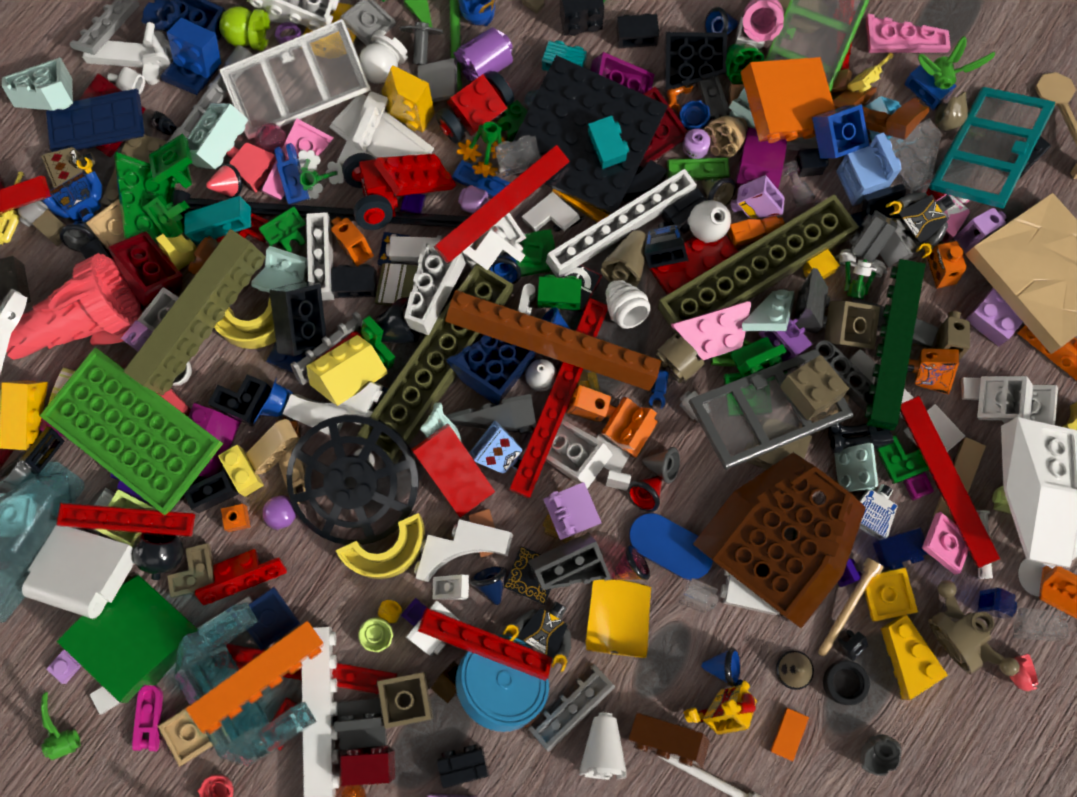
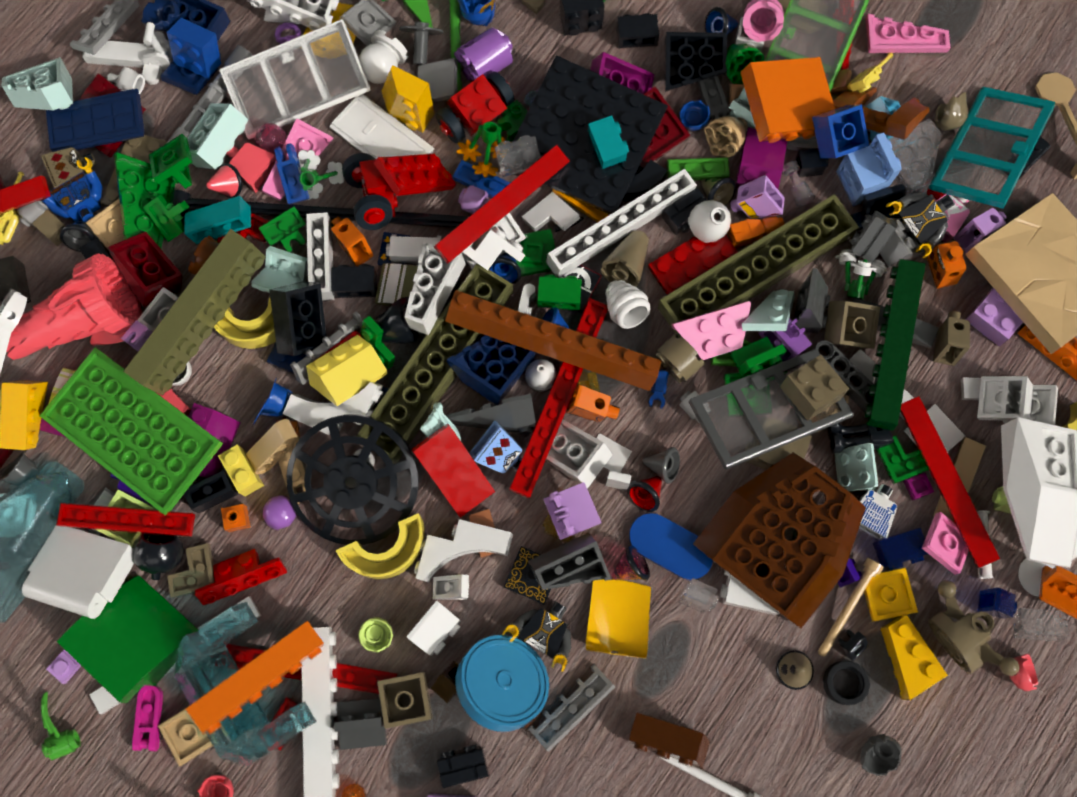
black tile [20,427,65,475] -> none
black piece [150,111,177,135] -> none
light yellow arch [156,234,197,270] -> none
black brick [208,374,272,427] -> none
lime tile [219,6,270,51] -> none
dark blue plate [236,586,300,651] -> none
white bracket [338,91,388,165] -> none
dark red brick [341,746,395,786] -> none
yellow tile [378,600,402,623] -> none
dark purple tile [400,194,426,213] -> none
dark purple tile [401,598,427,627] -> none
red tile [418,608,552,681] -> none
dark blue hat [470,566,507,605] -> none
teal brick [542,40,587,72] -> none
white cone [579,712,626,780] -> none
orange bracket [601,397,658,457] -> none
black torso [644,222,688,269] -> none
orange arm [667,86,693,116] -> none
lavender head [682,129,710,159] -> none
torso [683,680,757,735] -> none
blue hat [701,647,740,687] -> none
orange tile [770,708,809,761] -> none
yellow brick [803,249,840,279] -> none
blue brick [904,65,956,110] -> none
orange torso [907,349,959,395] -> none
bright green plant [918,36,995,89] -> none

